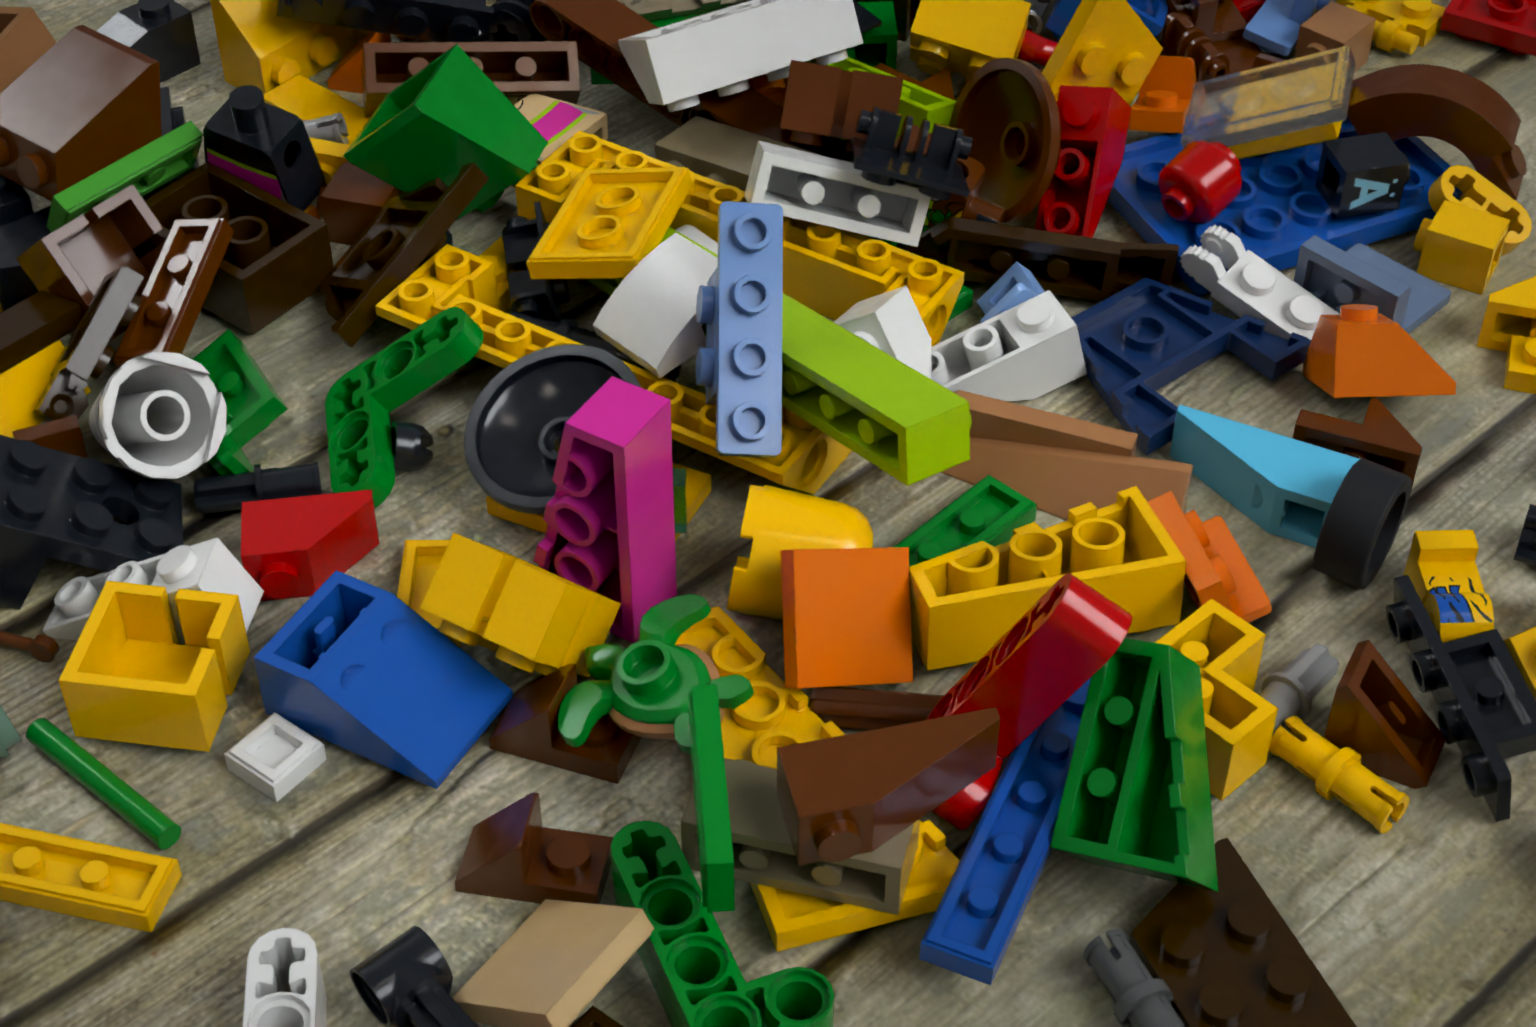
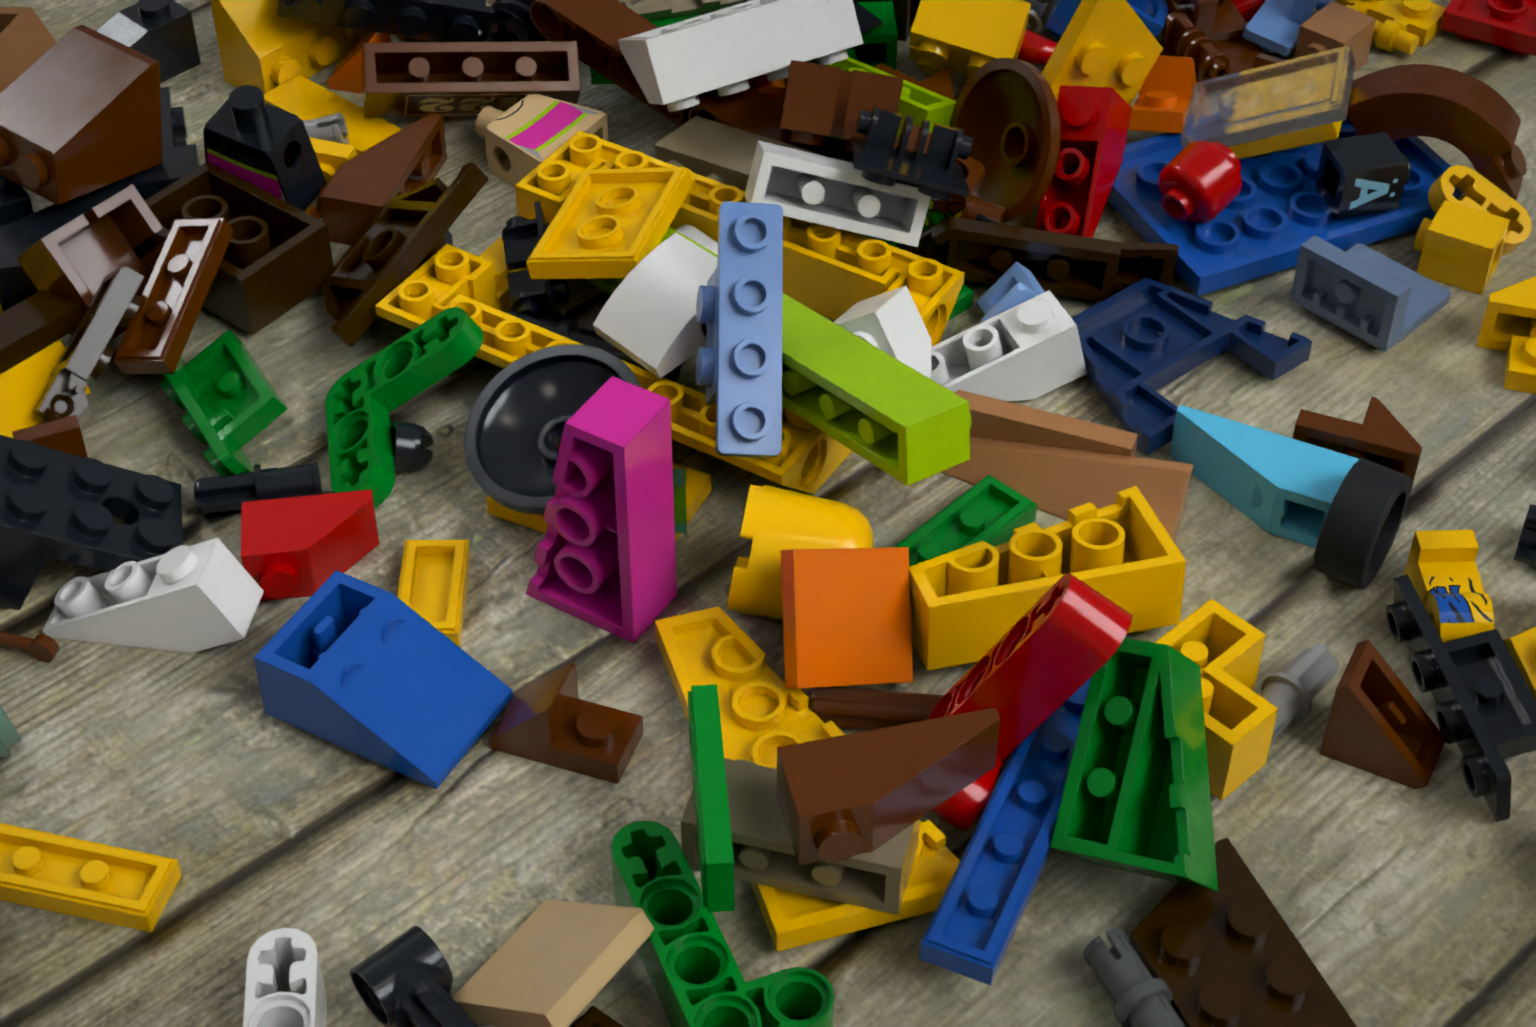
green bar [26,718,181,850] -> none
bright green tile [46,120,203,232] -> none
yellow piece [58,581,250,752] -> none
white cone [89,352,227,480] -> none
white tile [224,712,327,802] -> none
green slope [343,44,548,220] -> none
yellow piece [420,532,621,677] -> none
reddish brown slope [454,792,613,904] -> none
green animal [558,594,754,754] -> none
orange bracket [1147,491,1272,623] -> none
white hinge [1180,225,1340,340] -> none
yellow pin [1269,715,1410,834] -> none
orange slope [1303,304,1456,398] -> none

